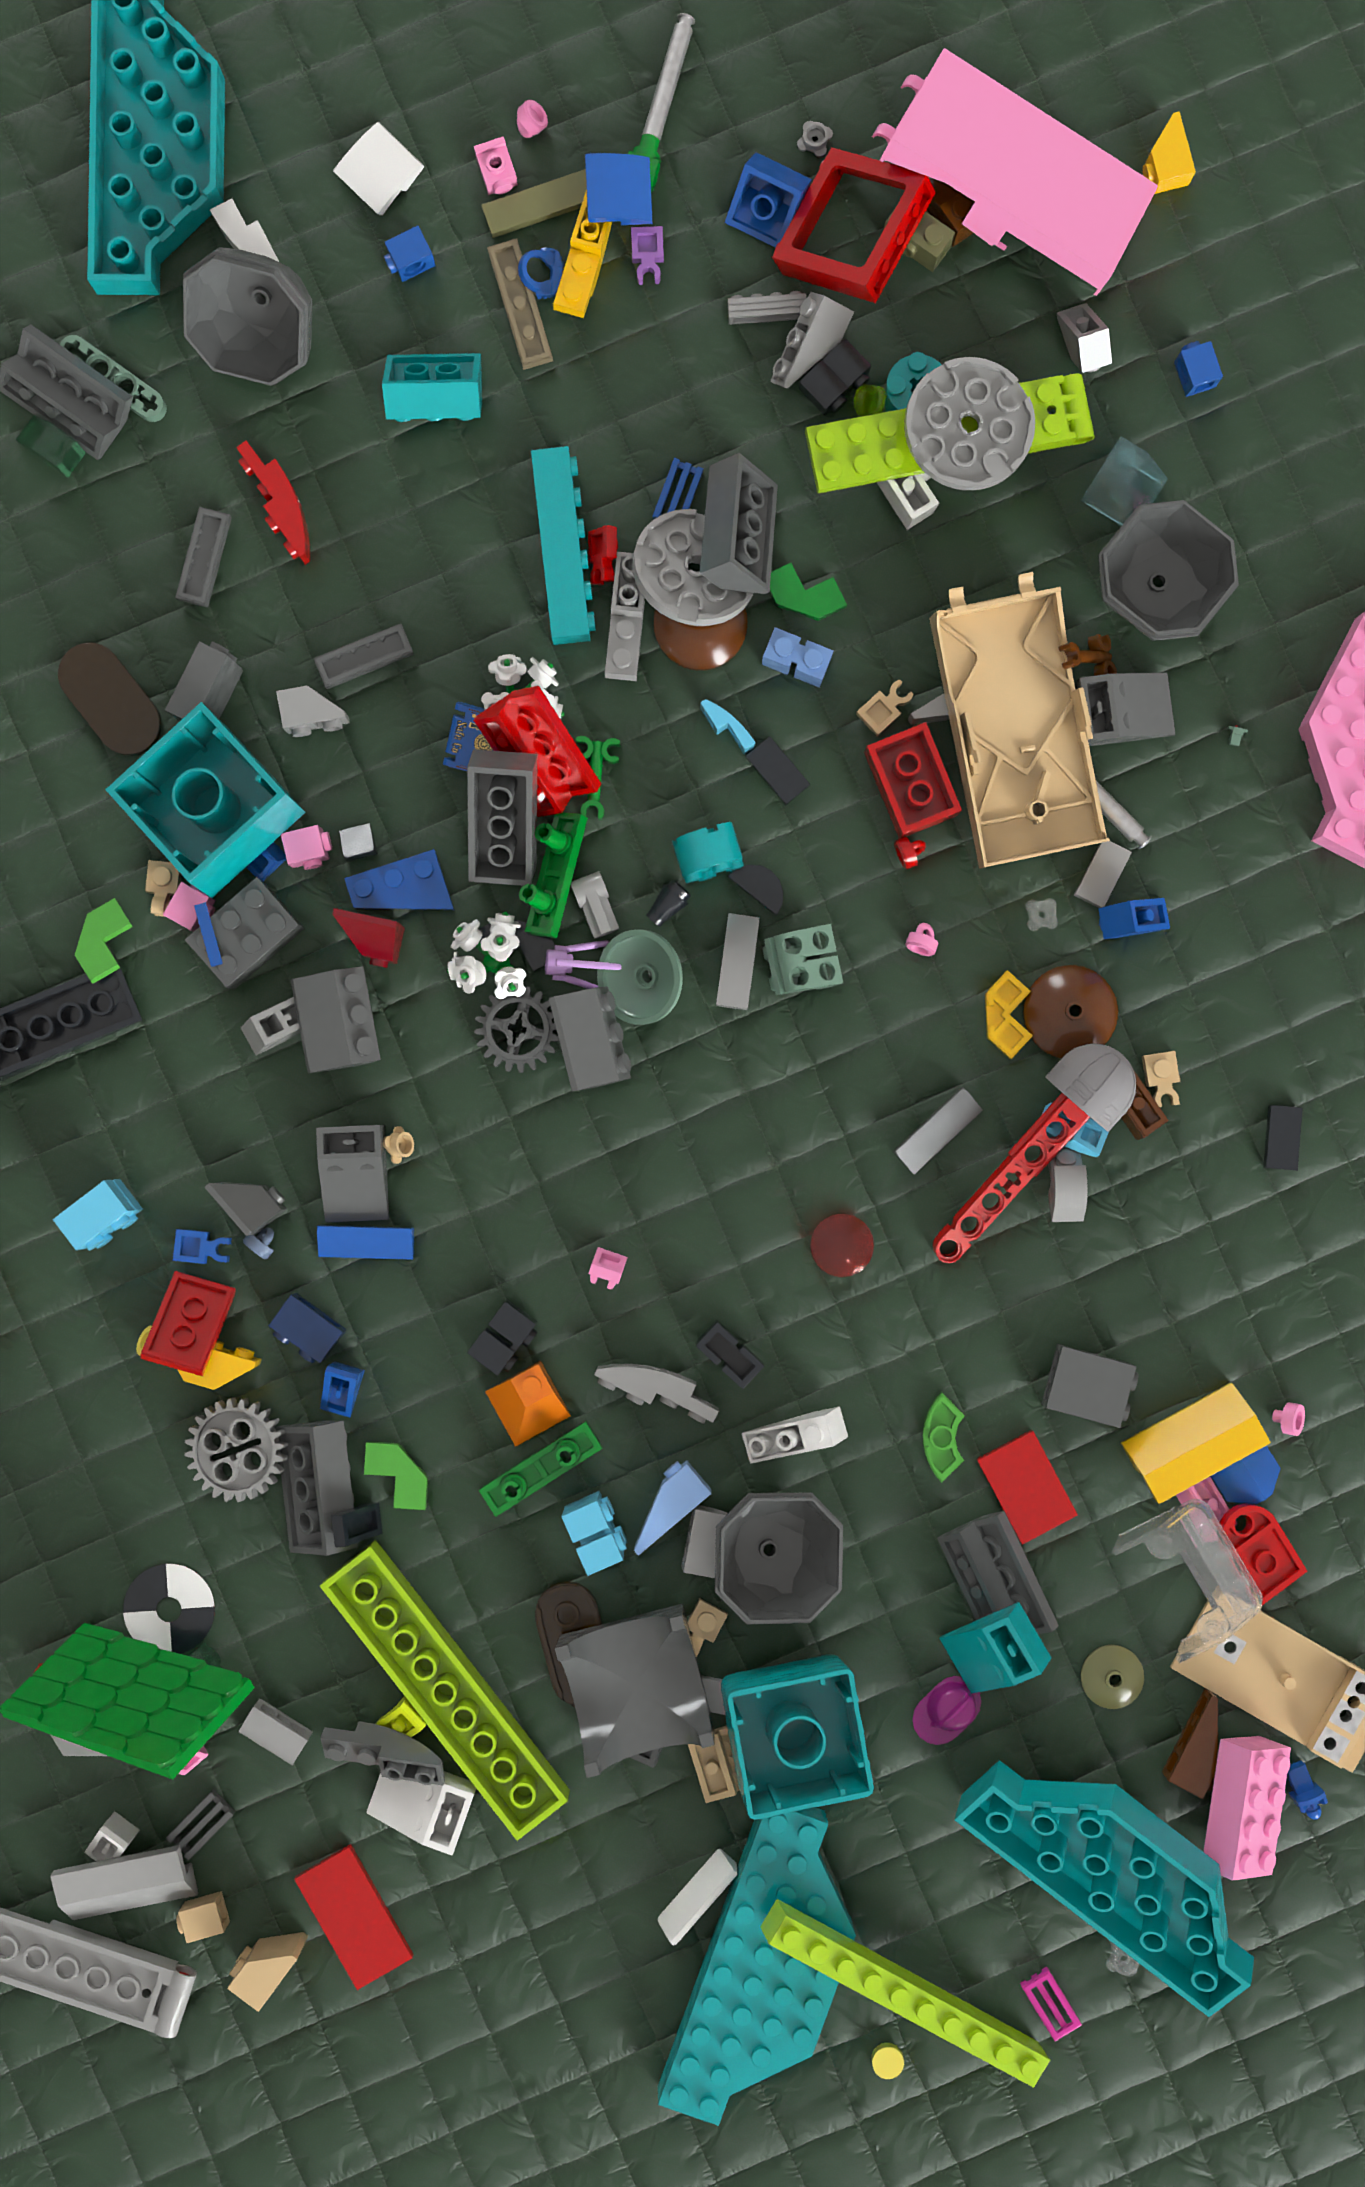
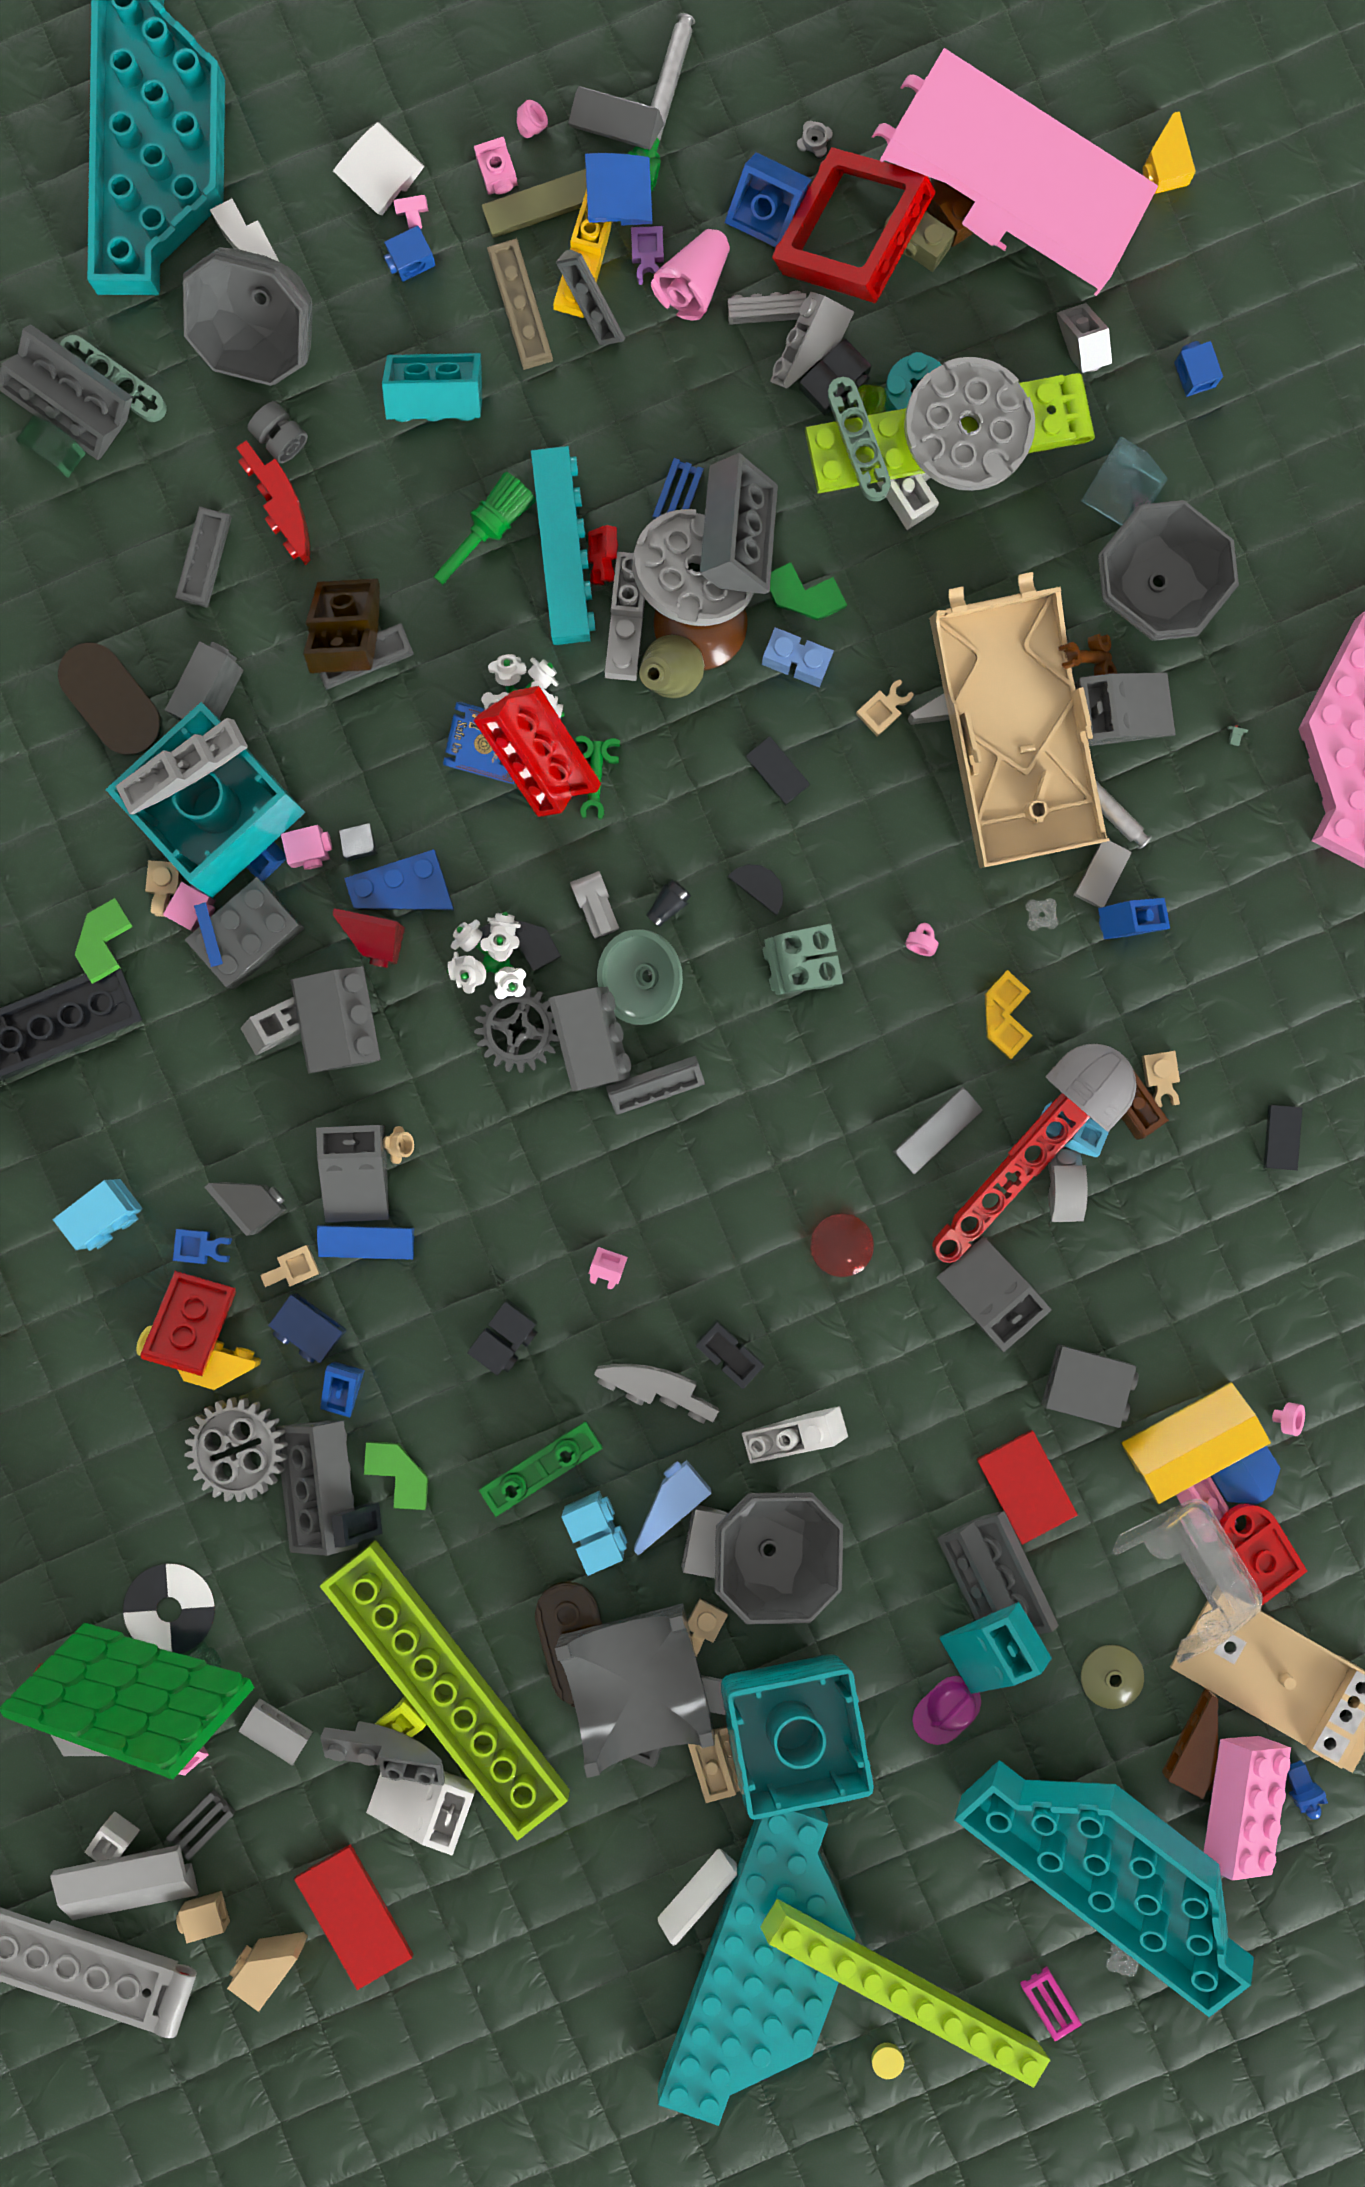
sand blue tile [243,1227,274,1260] -> none
light grey slope [276,686,350,737] -> none
dark grey brick [467,749,538,886] -> none
orange slope [485,1360,571,1447] -> none
blue piece [518,247,564,299] -> none
green plate [519,812,588,938] -> none
lavender plant [545,940,622,989] -> none
teal brick [672,822,744,883] -> none
medium azure slope [700,699,755,754] -> none
light grey slope [716,913,760,1010] -> none
red brick [864,722,962,839] -> none
red tile [894,836,926,870] -> none
bright green tile [922,1392,965,1483] -> none
reddish brown dish [1023,965,1118,1059] -> none
none -> light grey slope [116,718,248,814]
none -> dark grey wheel [247,401,308,463]
none -> tan plate [260,1245,320,1287]
none -> dark brown slope [303,578,380,673]
none -> bright pink tile [393,195,429,229]
none -> green piece [433,472,536,585]
none -> dark grey slope [556,250,625,345]
none -> dark grey slope [568,86,664,150]
none -> dark grey plate [606,1055,705,1115]
none -> olive cone [639,634,705,698]
none -> bright pink cone [651,229,730,321]
none -> sand green beam [828,377,891,501]
none -> dark grey slope [936,1236,1052,1352]

